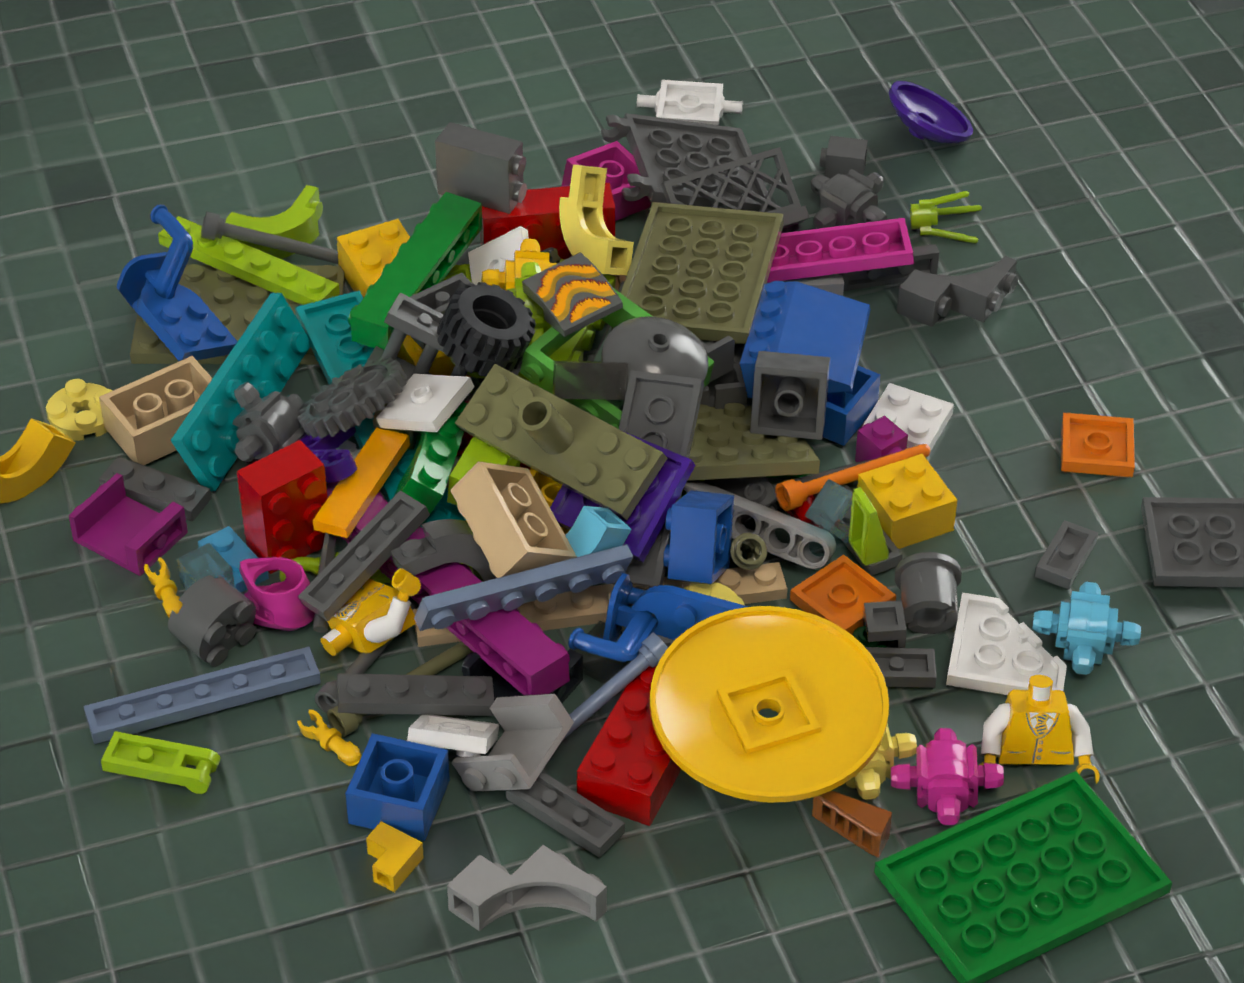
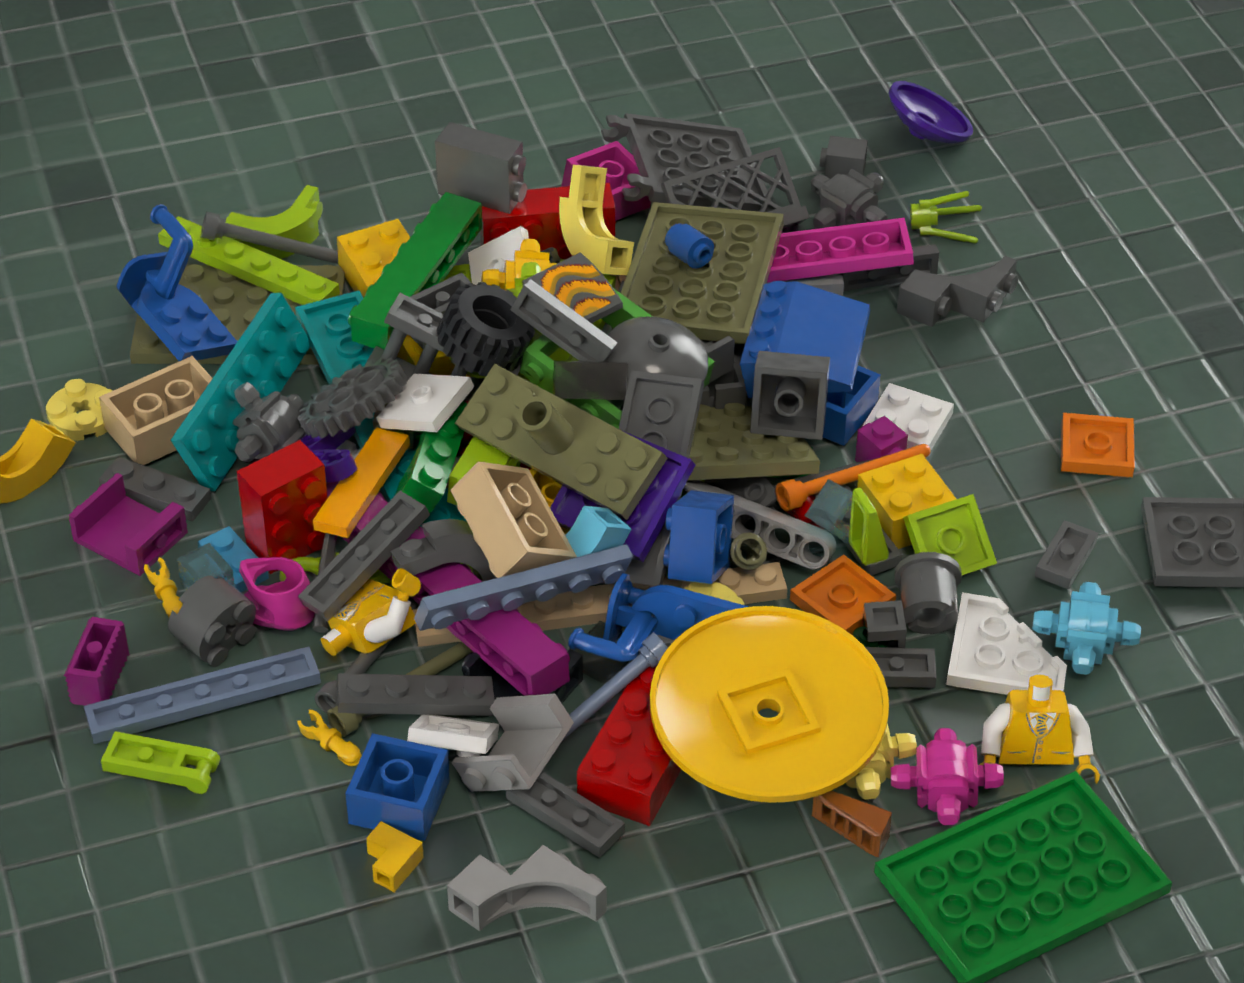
white plate [637,80,743,125] -> none
none -> magenta brick [64,617,130,706]
none -> dark grey plate [510,279,618,373]
none -> blue brick [665,224,714,269]
none -> lime plate [903,494,997,575]

